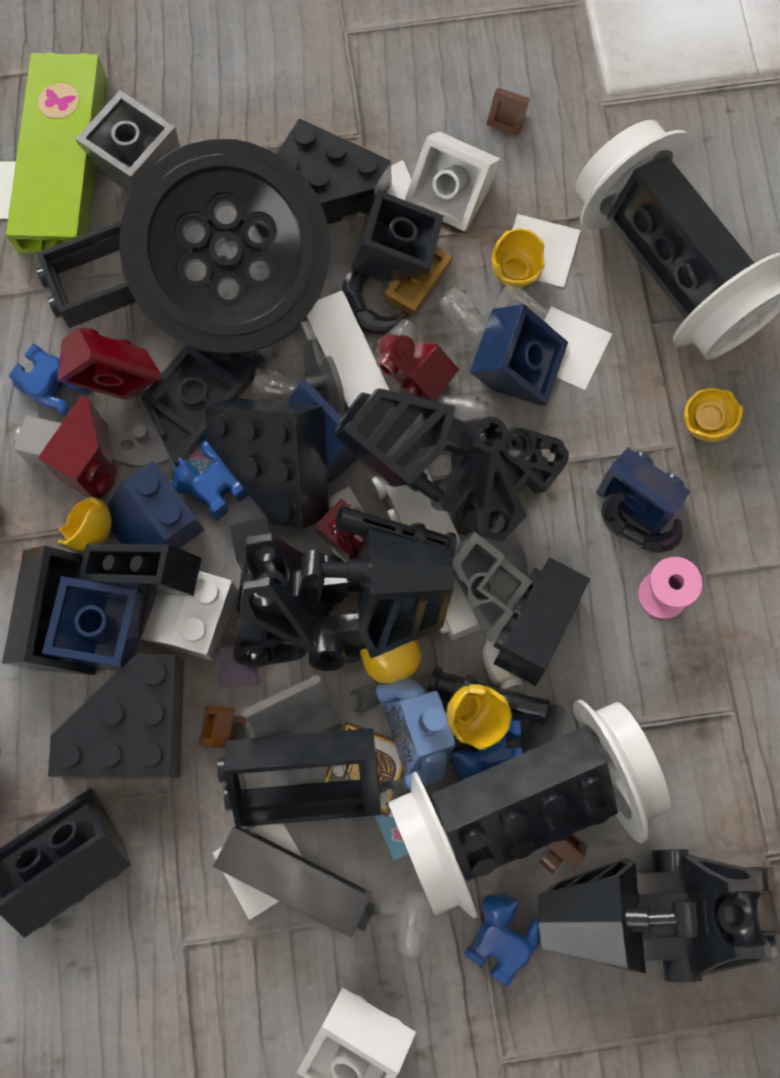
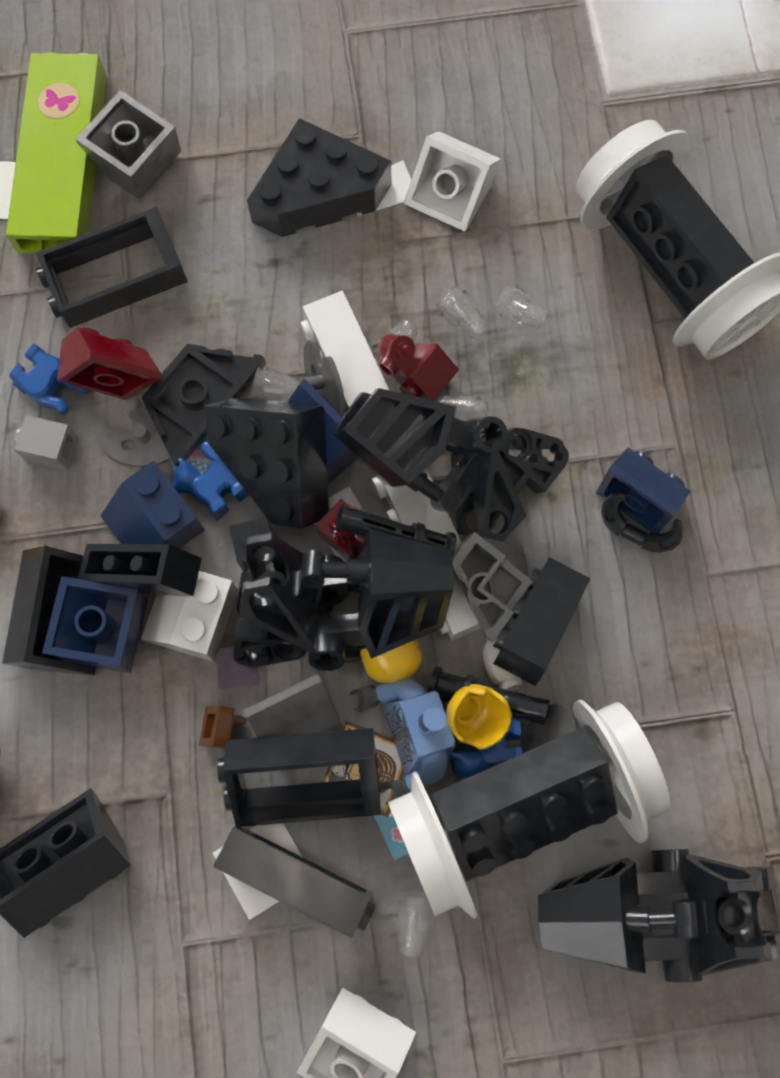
dark red slope [38,395,117,499] -> none
black brick [48,654,184,779] -> none
yellow hair [57,497,112,552] -> none
black wheel [119,138,330,354] -> none
black piece [342,270,408,334] -> none
black slope [350,190,444,282] -> none
pearl gold plate [384,247,452,317] -> none
blue animal [464,893,541,987] -> none
dark blue slope [470,304,568,406] -> none
reddish brown tile [486,88,530,136] -> none
yellow hair [491,228,545,289] -> none
white sticker [512,214,581,288] -> none
reddish brown tile [539,834,587,873] -> none
white sticker [544,306,612,390] -> none
bright pink piece [638,557,703,619] -> none
yellow hair [683,387,743,443] -> none

